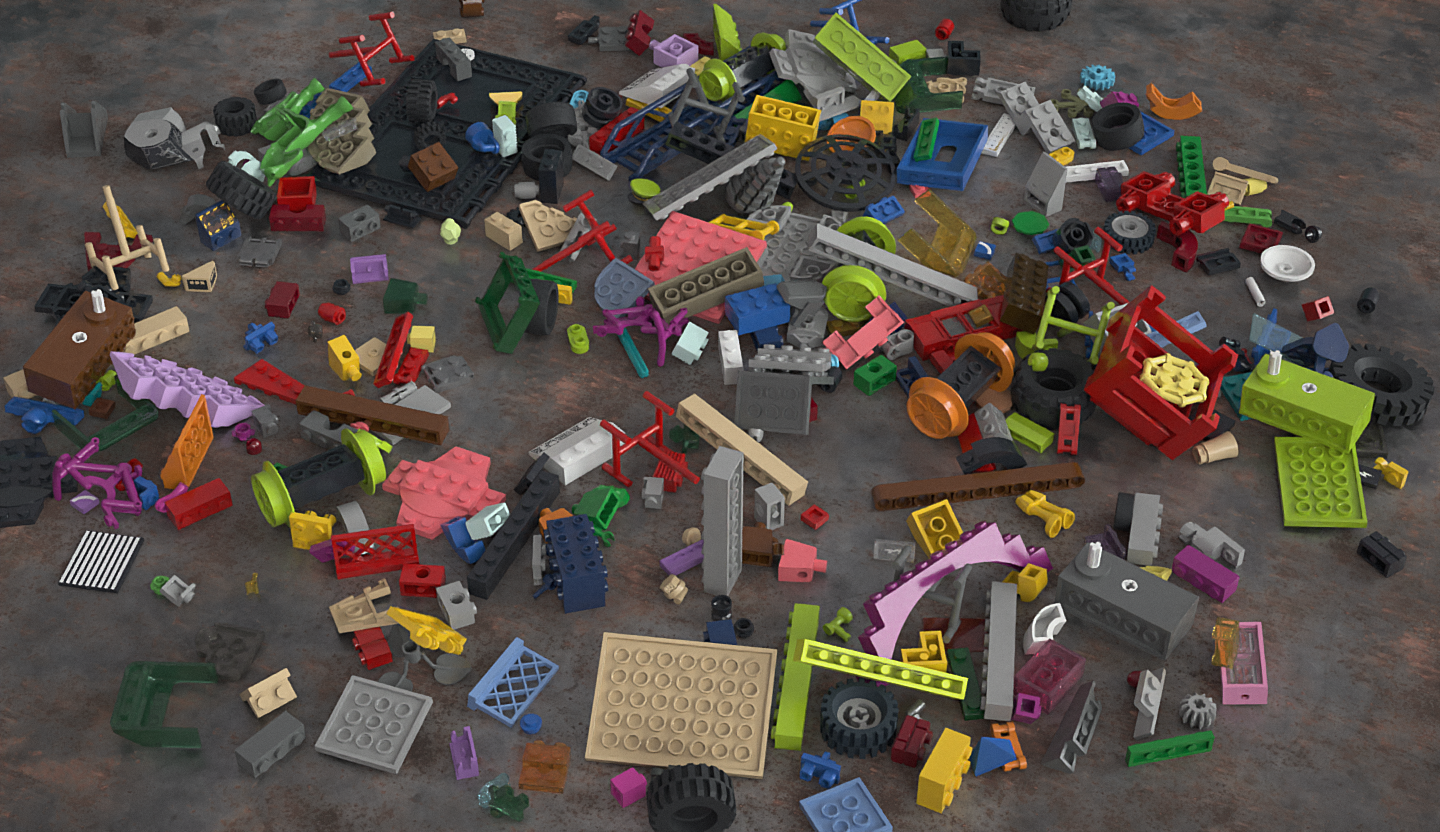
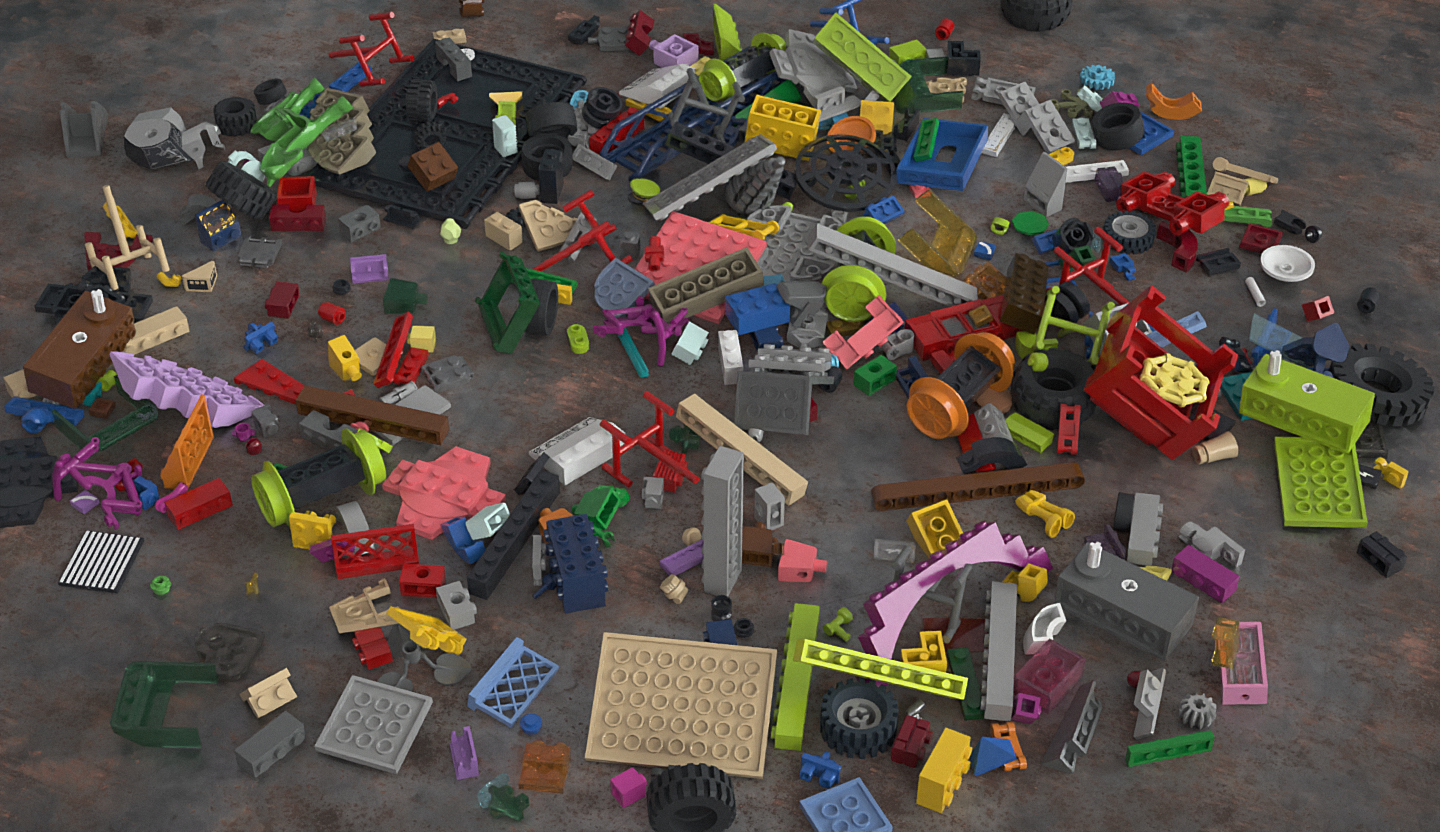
light grey bracket [159,575,196,607] -> none
blue piece [465,122,499,154] -> none
red plate [801,504,829,530] -> none

